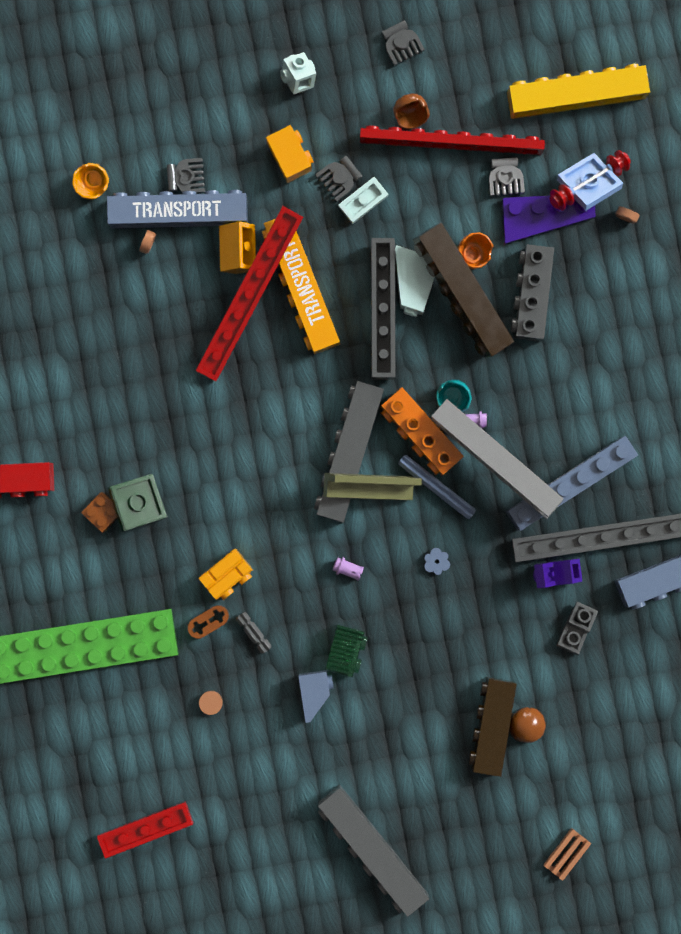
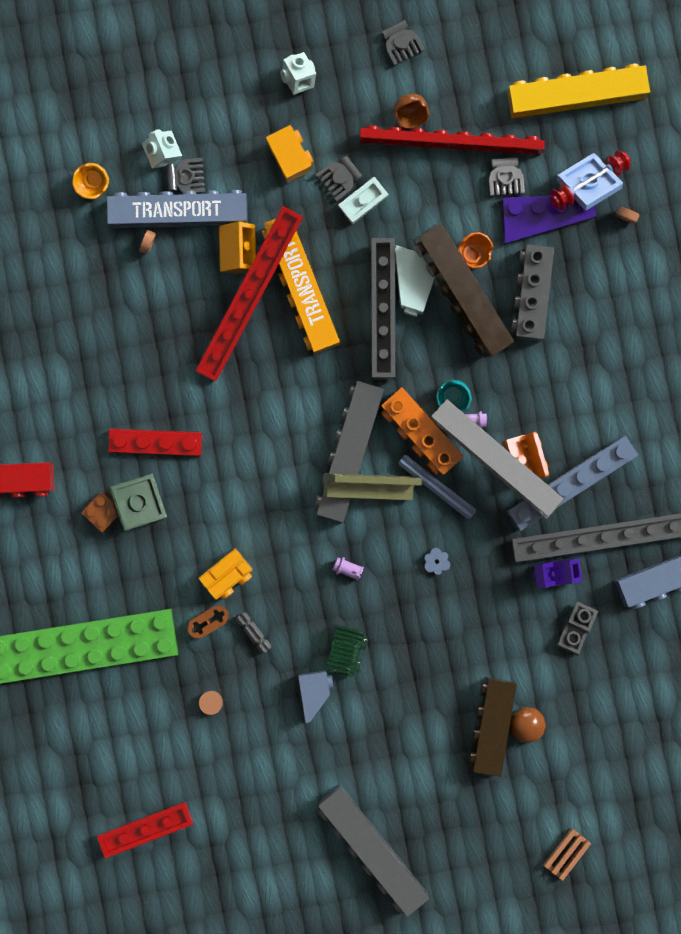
none -> red plate [108,429,202,456]
none -> light aqua brick [142,130,182,168]
none -> orange bracket [502,432,549,479]

